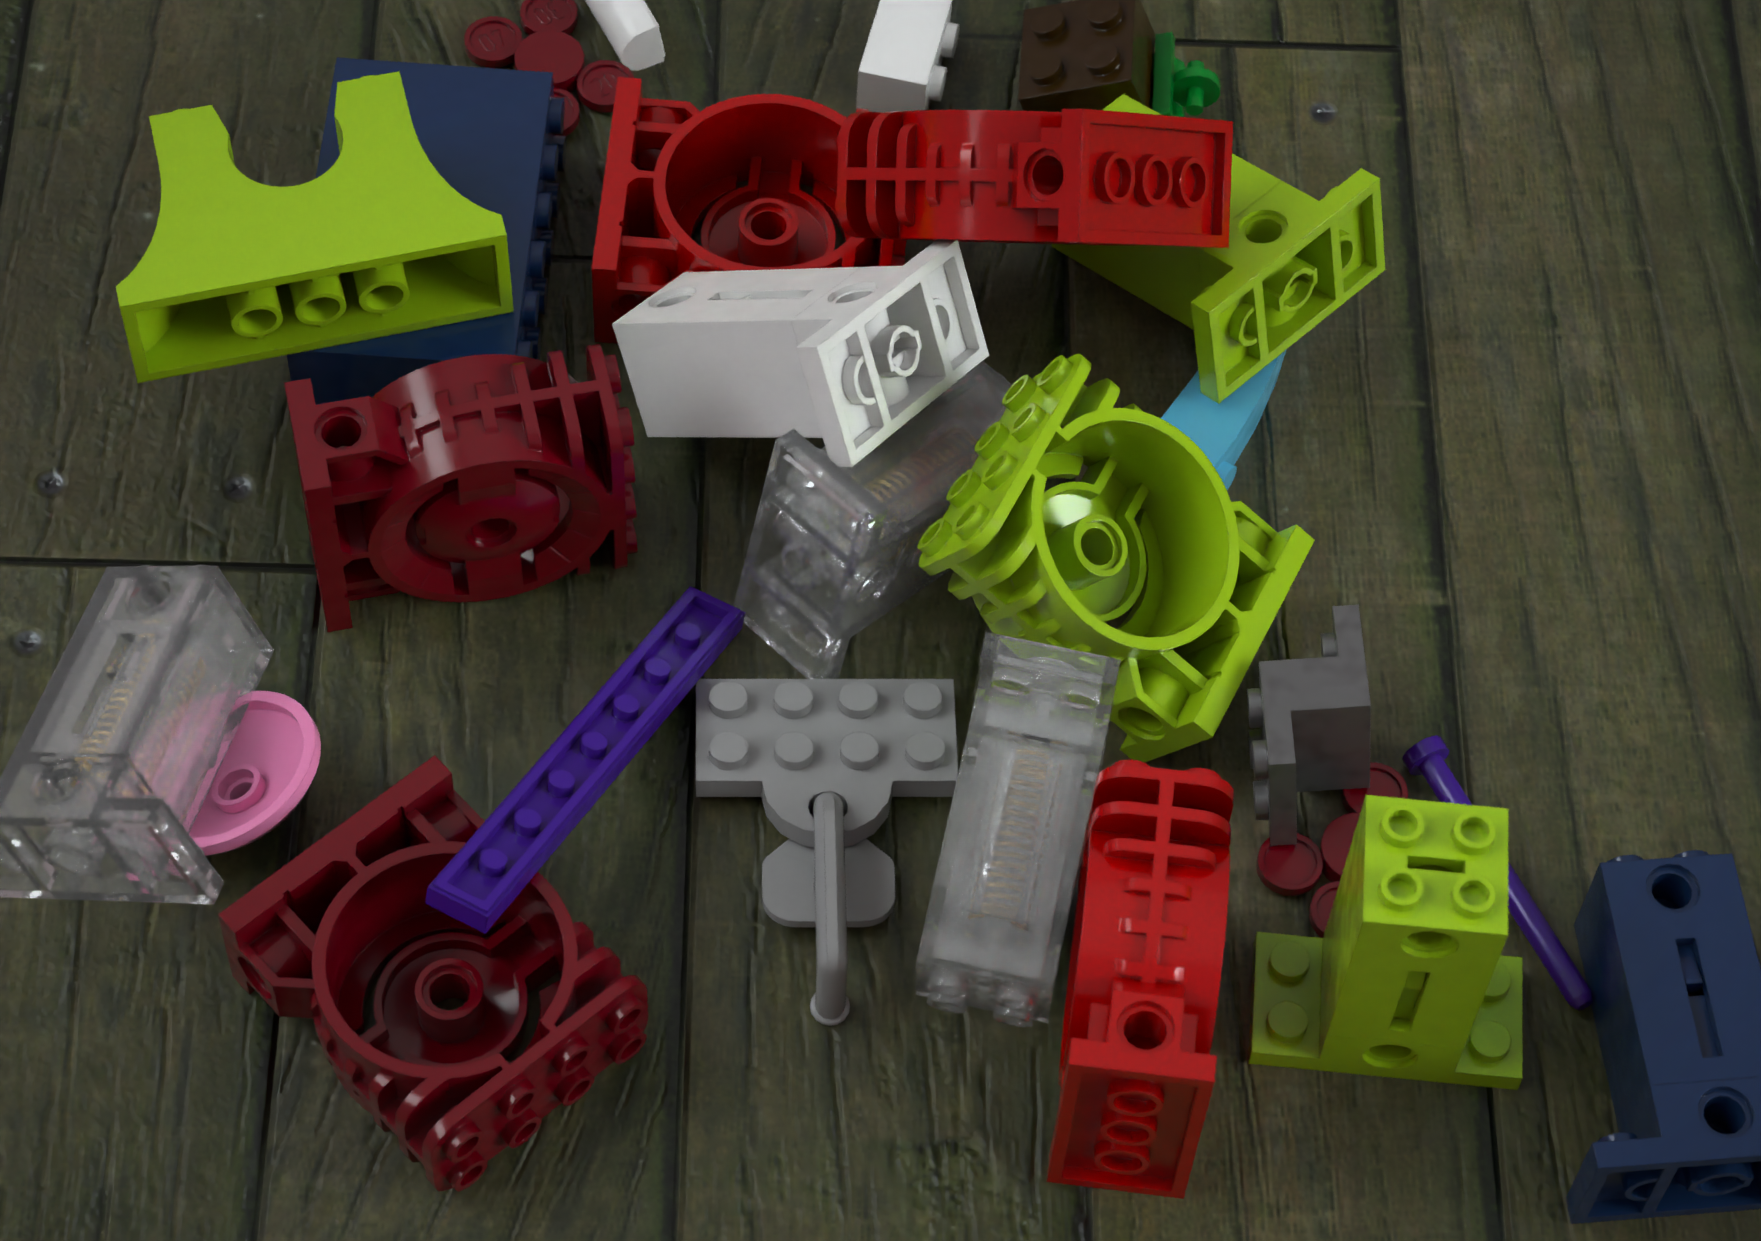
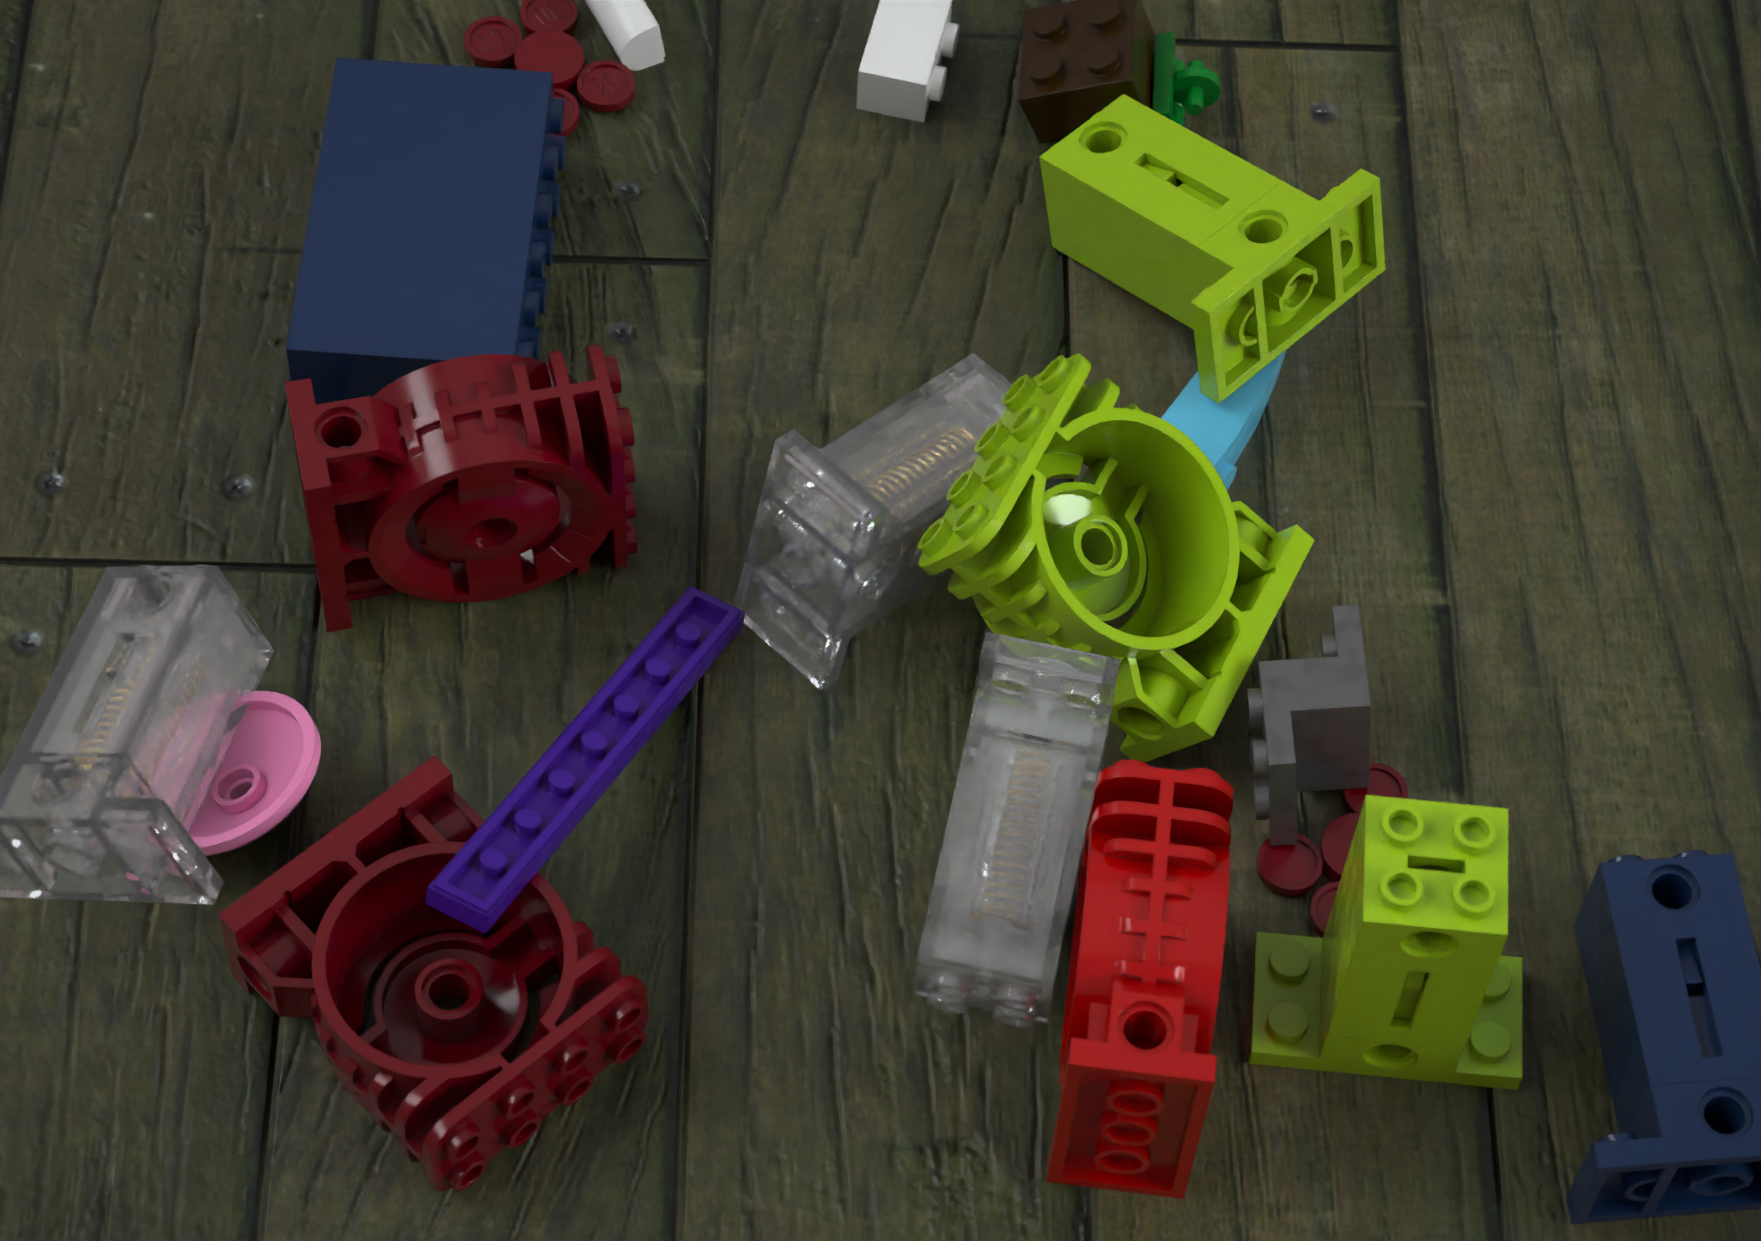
lime piece [116,71,514,383] -> none
red brick [591,77,907,344] -> none
white brick [612,240,989,467] -> none
light grey plate [696,679,959,1026] -> none
red brick [835,109,1233,248] -> none
dark purple bar [1402,735,1593,1011] -> none

